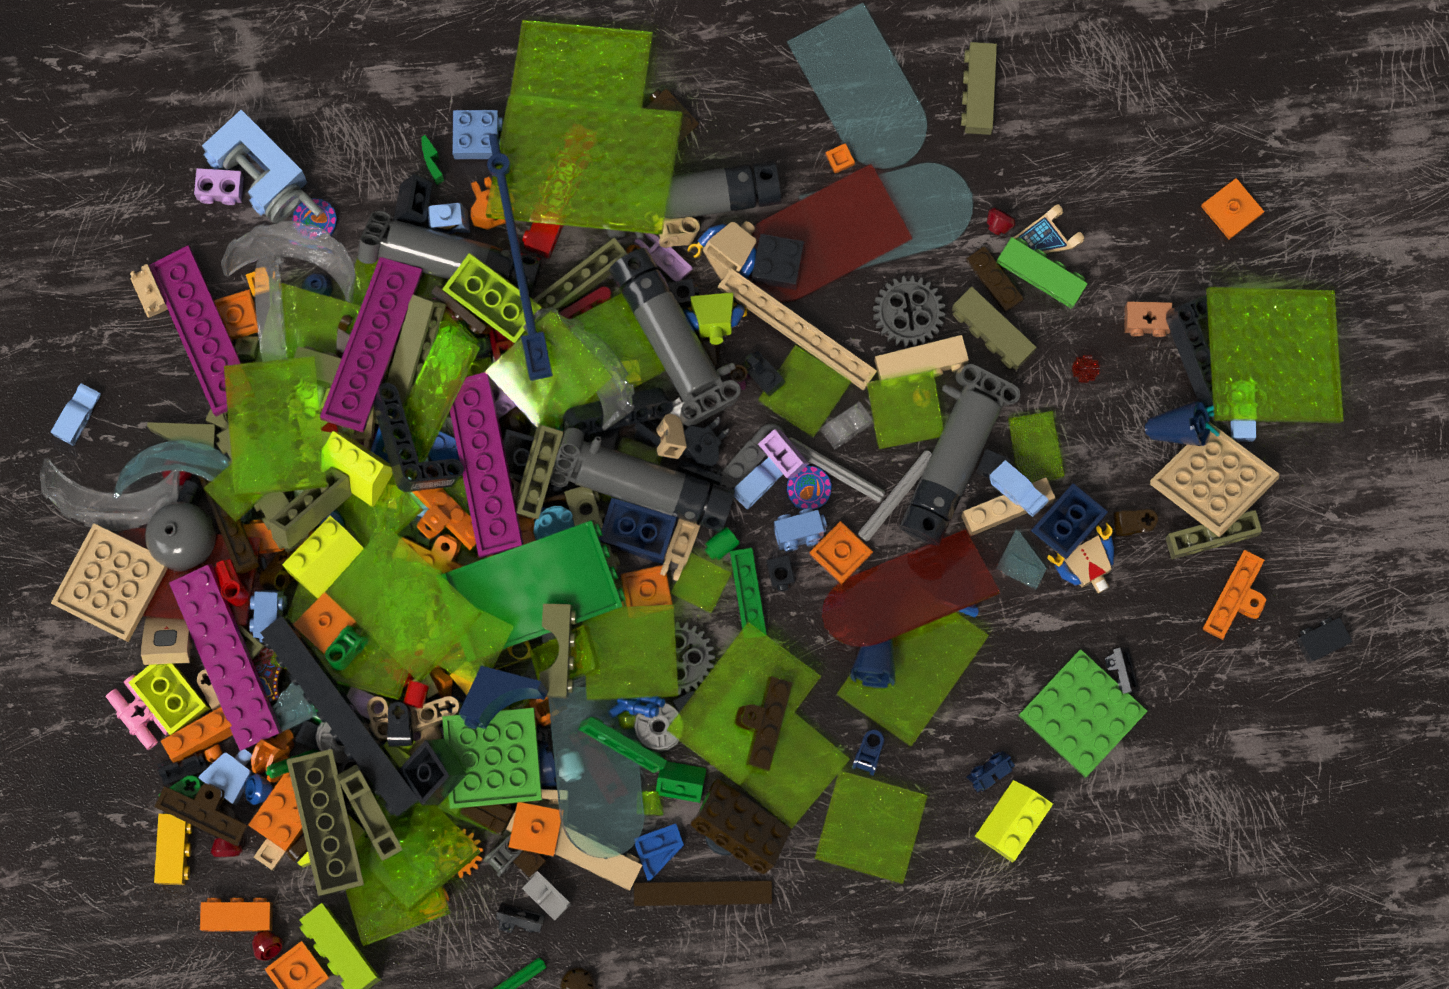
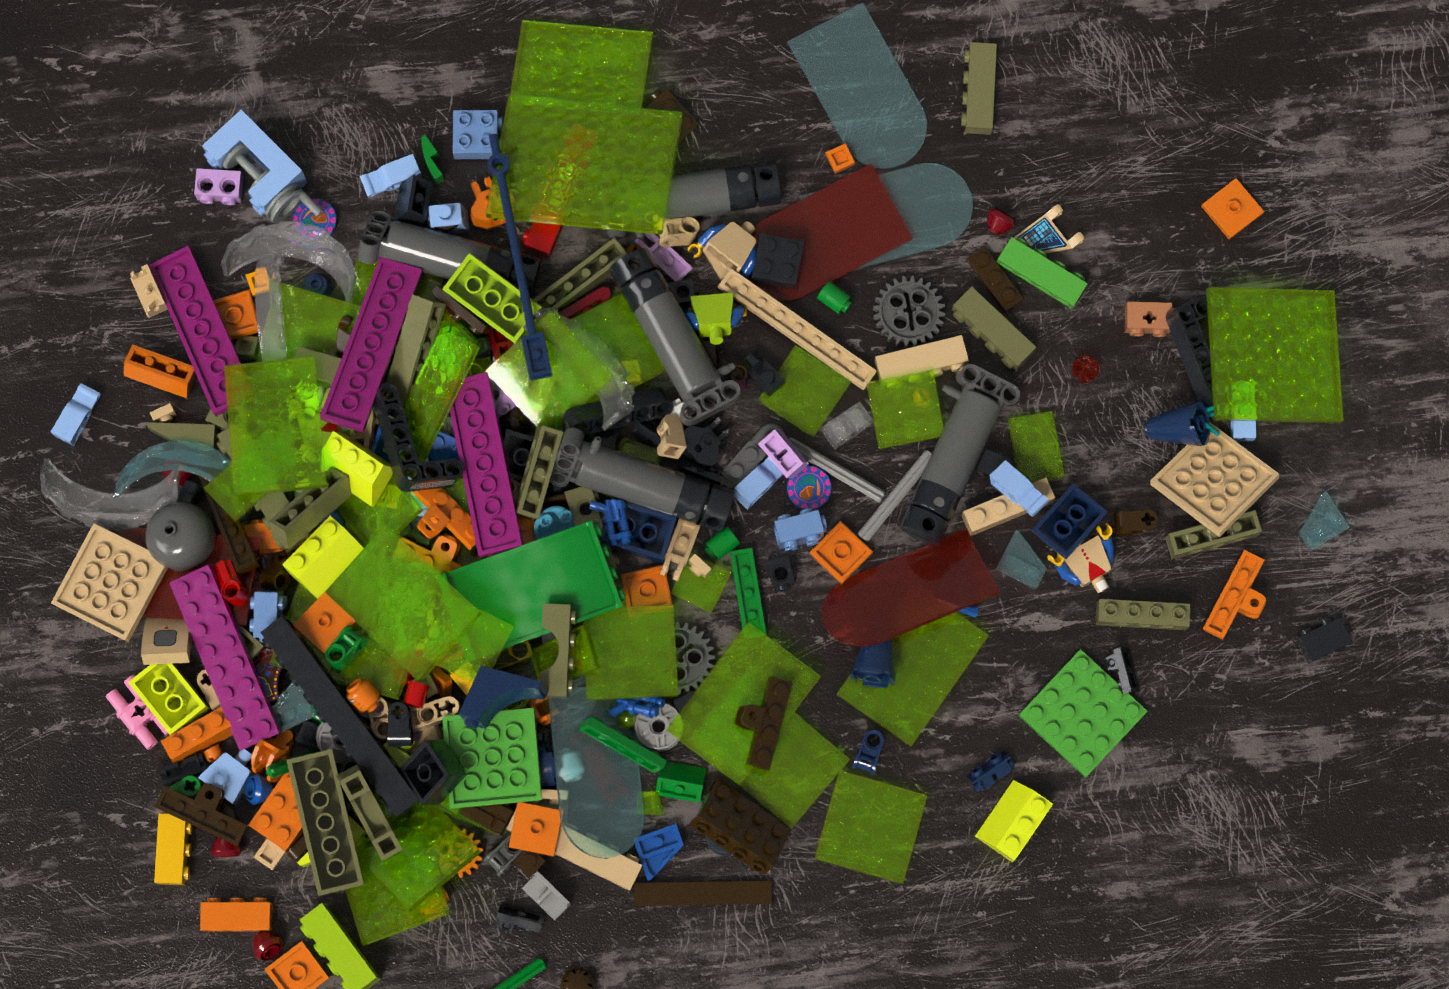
none -> orange brick [124,345,195,398]
none -> tan plate [150,403,177,423]
none -> orange head [346,678,380,713]
none -> light blue piece [360,154,422,198]
none -> blue piece [589,499,632,547]
none -> tan plate [689,554,712,579]
none -> green brick [817,281,853,314]
none -> olive brick [1096,599,1190,630]
none -> clear light blue wing [1298,491,1350,552]

